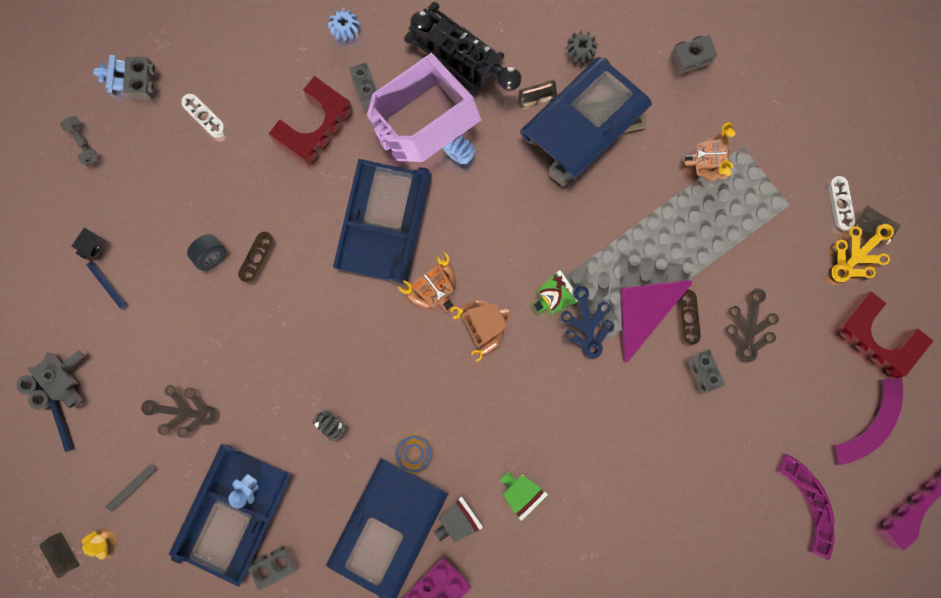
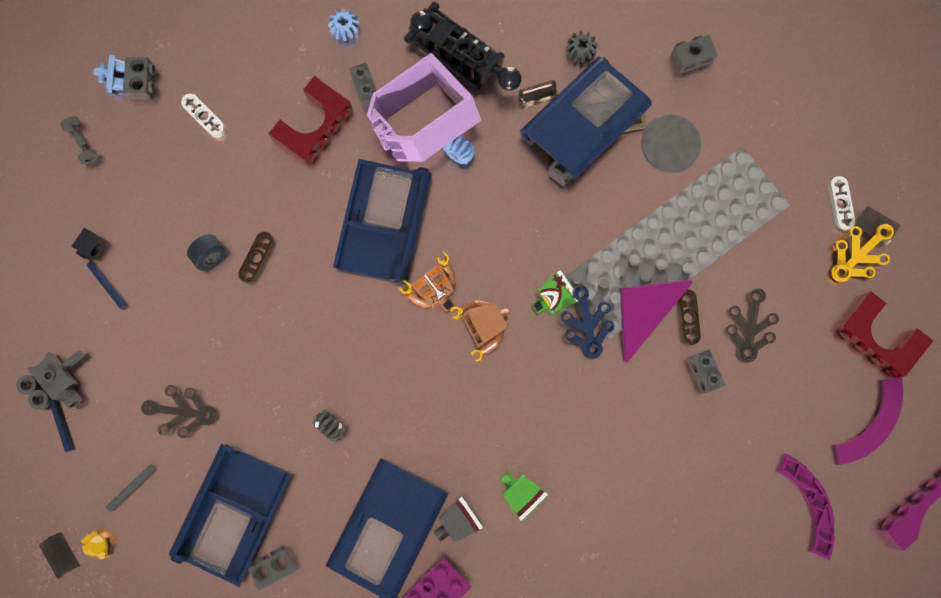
light blue hips [229,474,259,508] -> none
clear yellow tile [394,435,434,474] -> none
torso [685,122,735,181] -> none
none -> flat silver sticker [642,115,701,172]

